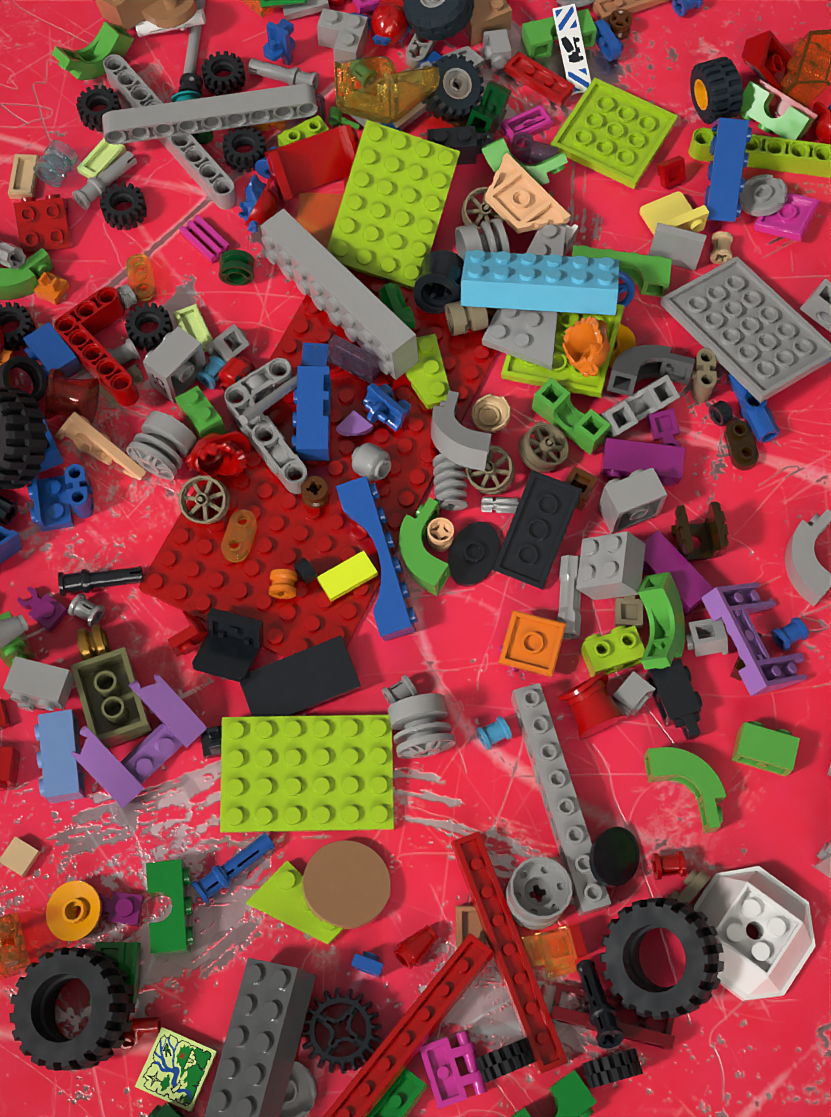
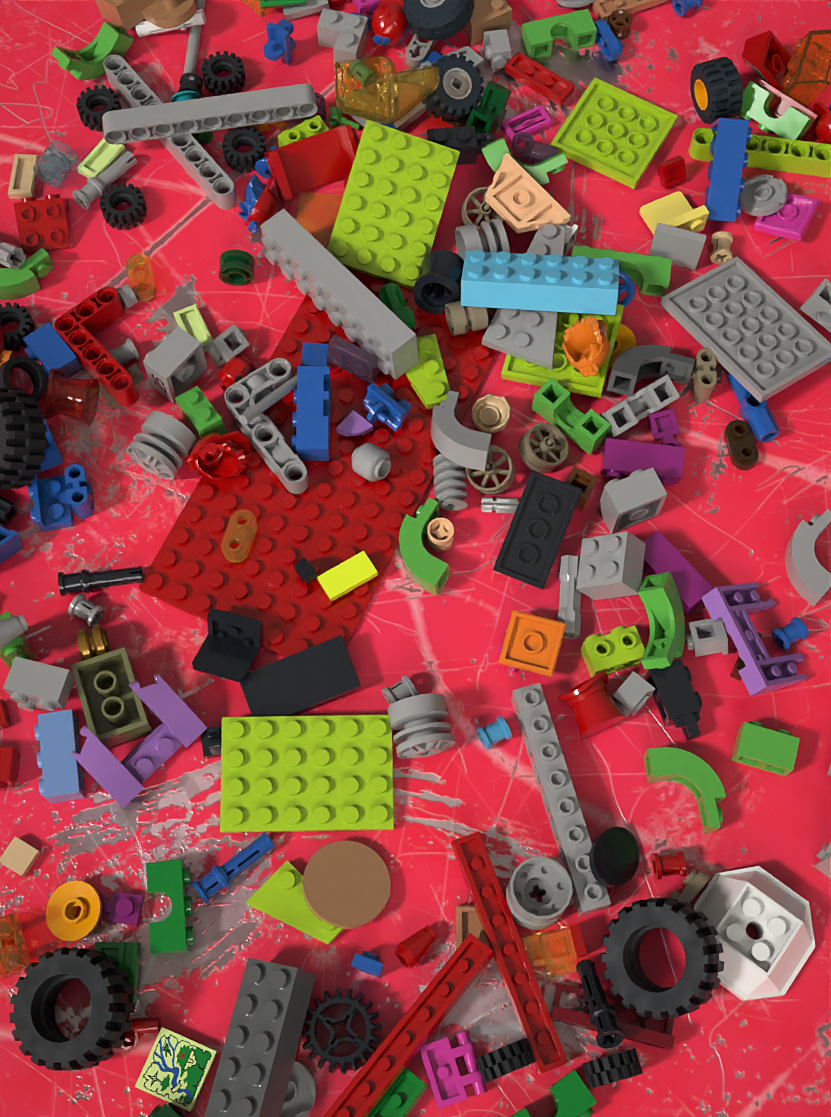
magenta plate [17,587,68,633] -> none
orange tile [34,271,70,305] -> none
light nougat wing [54,412,147,480] -> none
black tyre [125,302,173,352] -> none
red plate [167,611,208,657] -> none
dark tan wheel [178,475,230,524] -> none
dark pink tile [179,215,230,263] -> none
dark azure bush [196,355,226,389] -> none
light grey pin [248,58,319,92] -> none
orange wheel [269,569,297,599] -> none
reddish brown wheel [301,476,328,509] -> none
blue arch [336,476,418,642] -> none
black piece [448,522,500,587] -> none
white sticker [552,4,591,95] -> none
dark tan plate [614,595,643,628] -> none
dark brown piece [671,501,729,562] -> none
black axle [709,401,733,426] -> none

